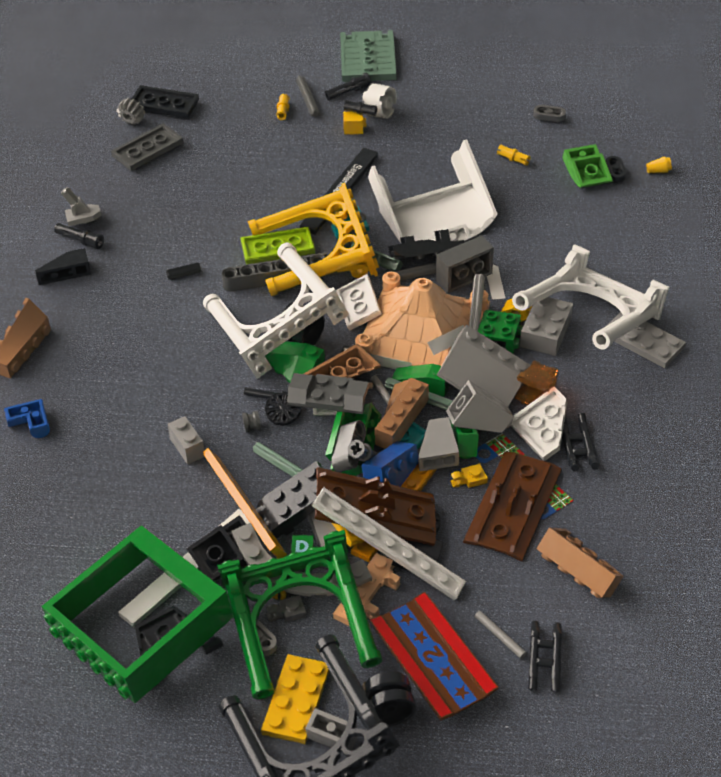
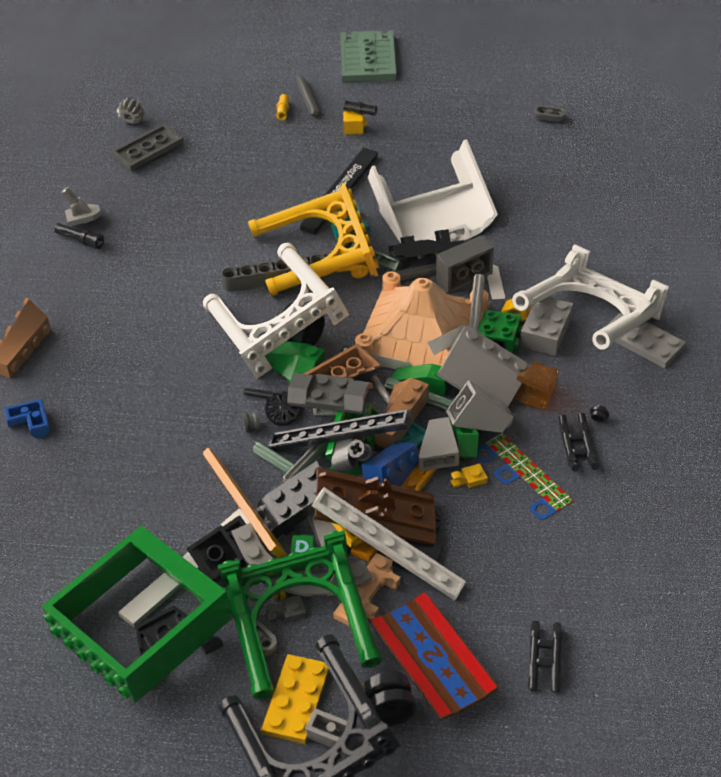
black slope [35,248,91,285] -> none
black plate [131,85,199,118] -> none
black axle [166,262,201,280] -> none
light grey brick [168,416,205,464] -> none
lime piece [240,227,315,265] -> none
black pin [325,72,372,100] -> none
white tile [336,274,382,330] -> none
white brick [362,83,397,118] -> none
reddish brown hinge [463,451,562,561] -> none
light grey bar [475,611,527,659] -> none
yellow pin [497,144,531,166] -> none
white plate [510,387,567,461] -> none
medium nougat wedge [536,528,624,598] -> none
bright green slope [562,144,613,188] -> none
black plate [606,156,626,183] -> none
yellow cone [646,156,672,173] -> none
none -> black tile [268,409,412,452]
none -> light grey axle [282,443,328,483]
none -> black plate [590,405,610,422]

